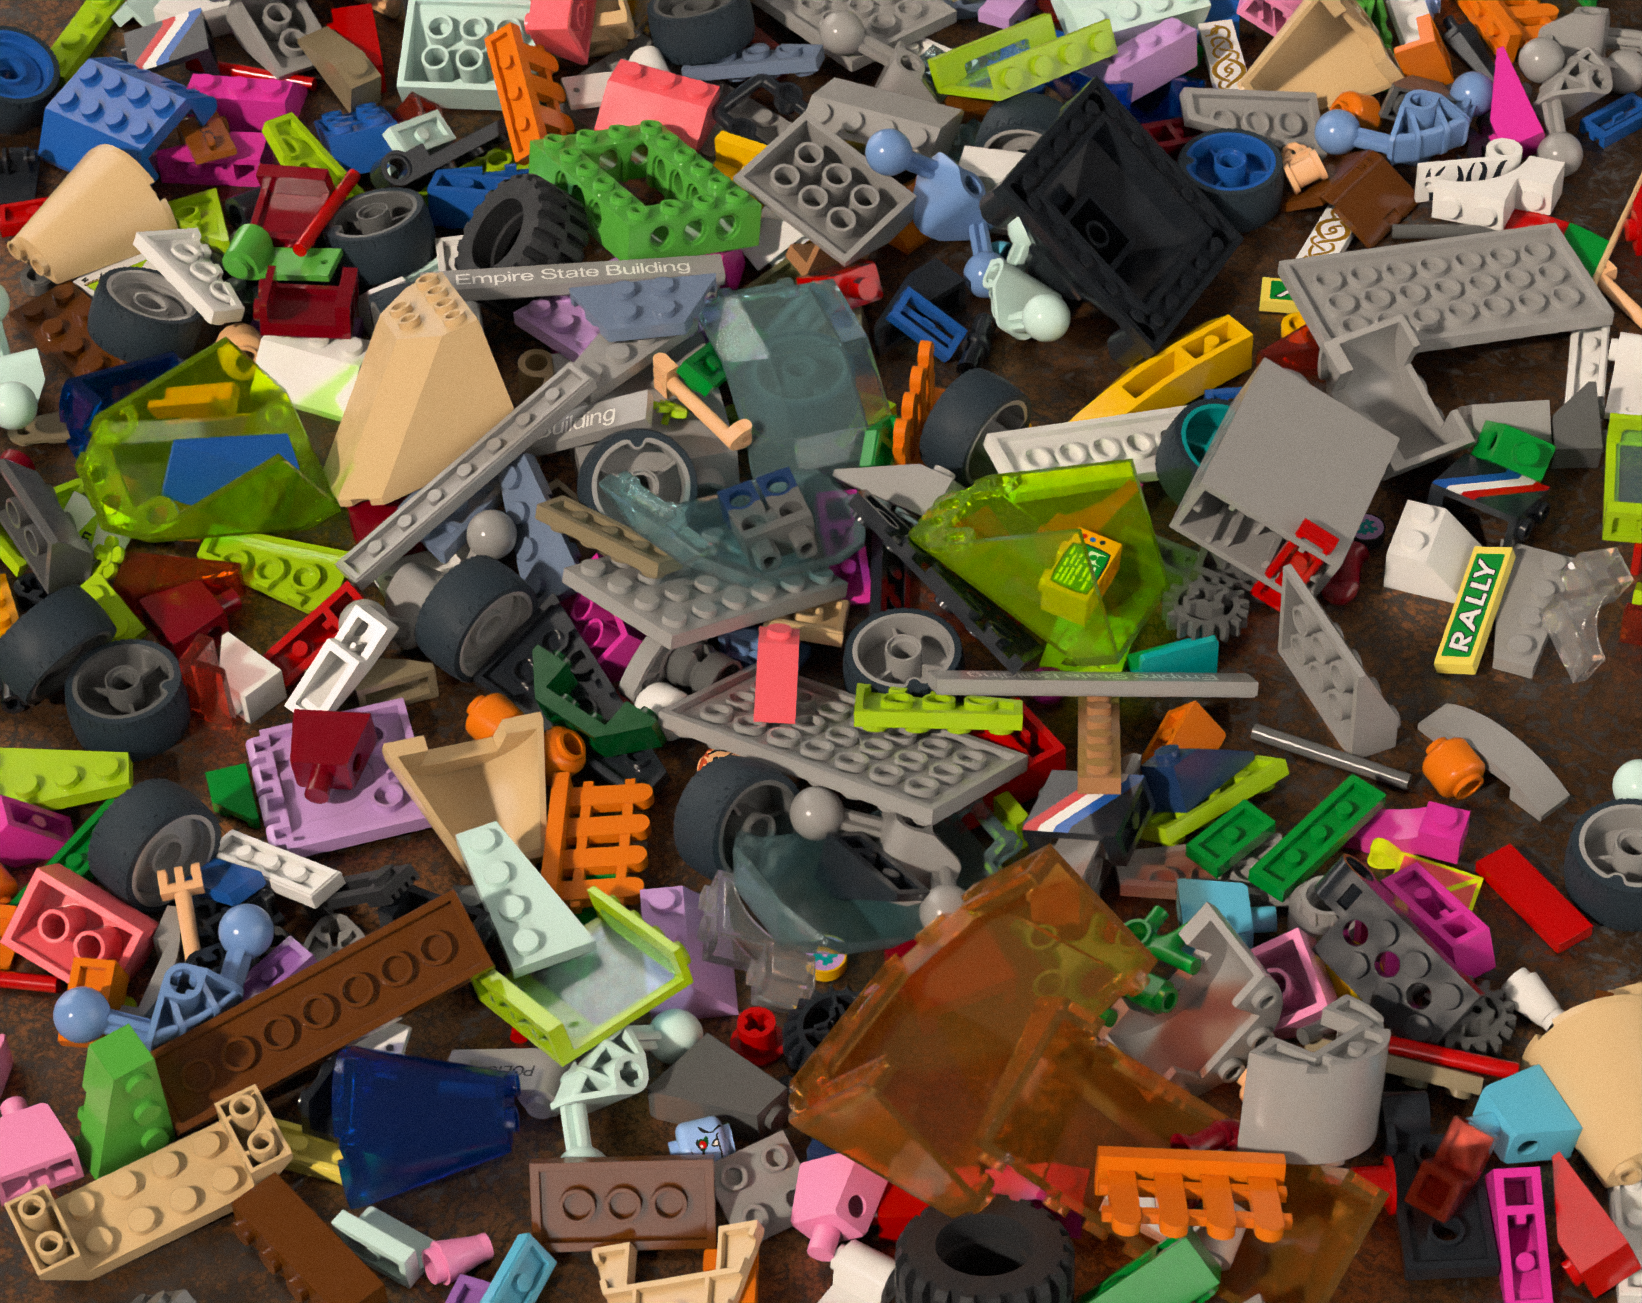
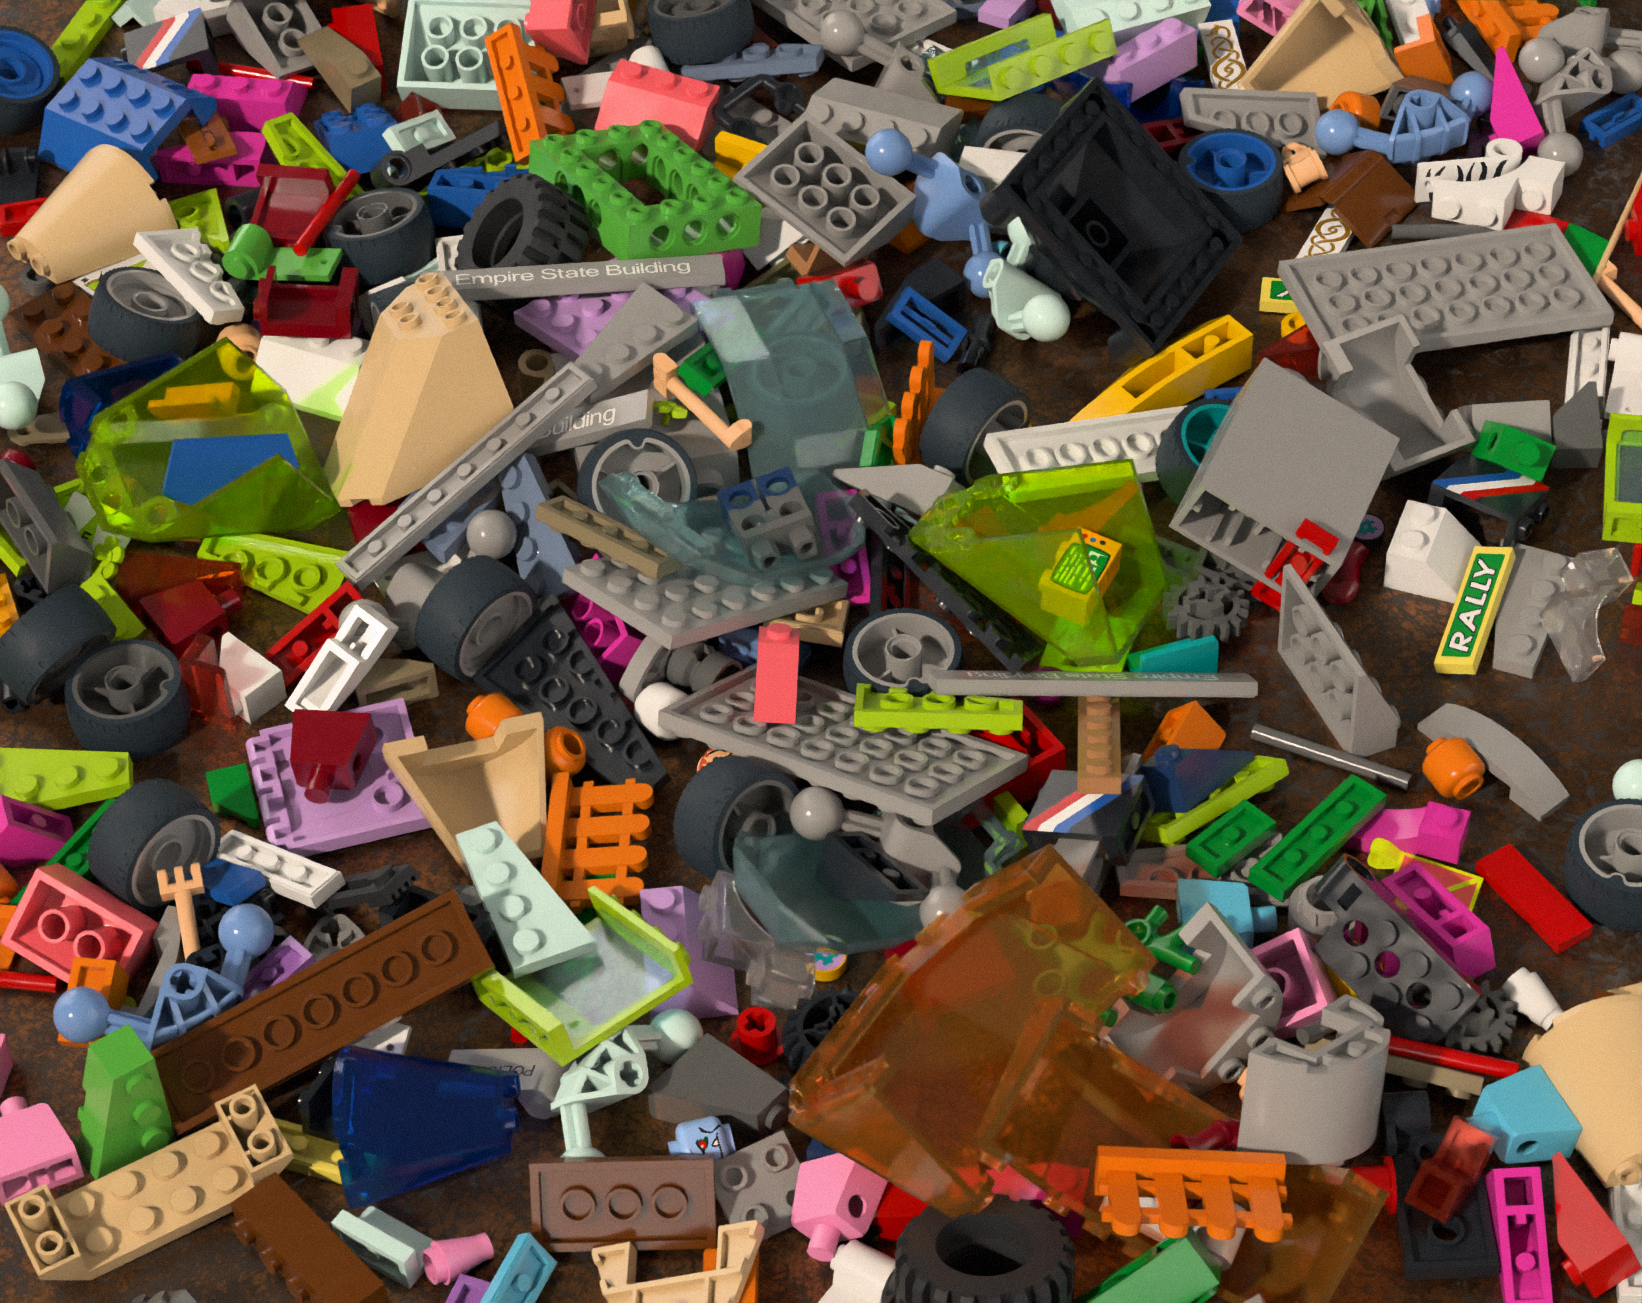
dark green slope [532,644,668,758] -> none
sand blue wing [569,273,717,342] -> none

